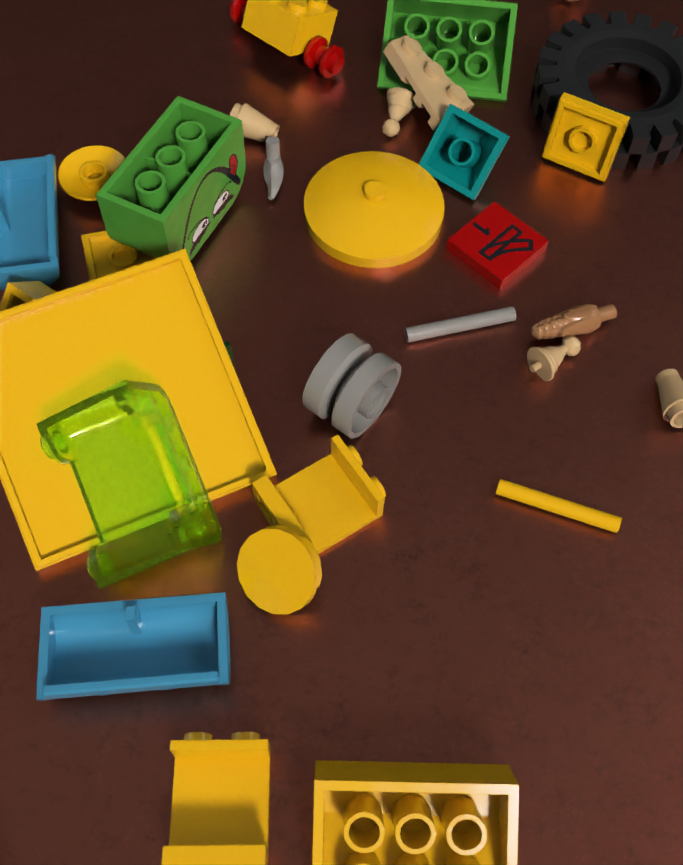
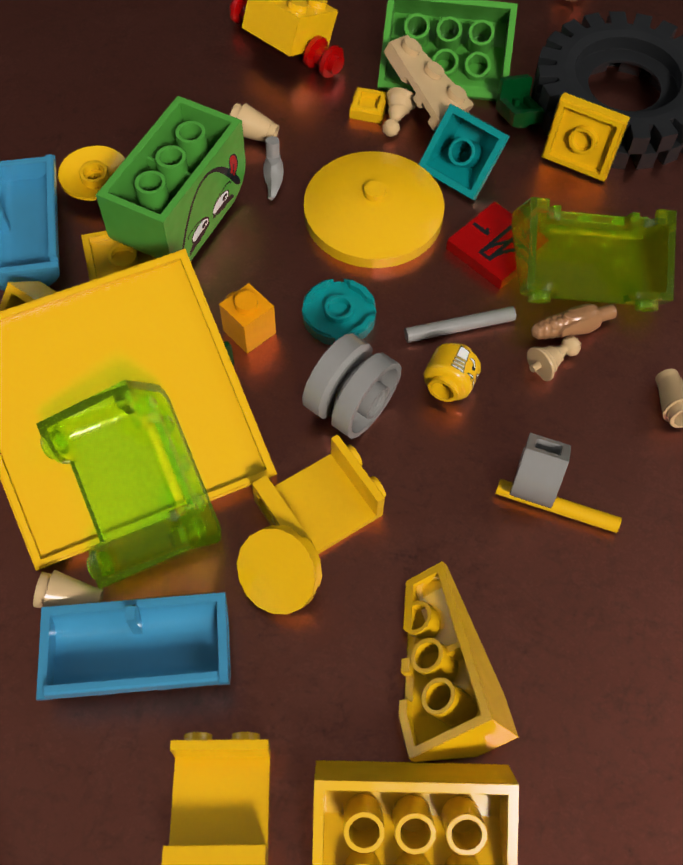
none -> tan cone [33,570,104,608]
none -> light orange brick [219,283,276,354]
none -> teal tile [302,279,376,345]
none -> yellow tile [349,87,388,124]
none -> yellow wedge [399,561,518,762]
none -> yellow head [423,343,481,402]
none -> dark green bracket [495,74,545,128]
none -> light grey brick [509,433,571,508]
none -> clear neon green windscreen [512,197,677,312]

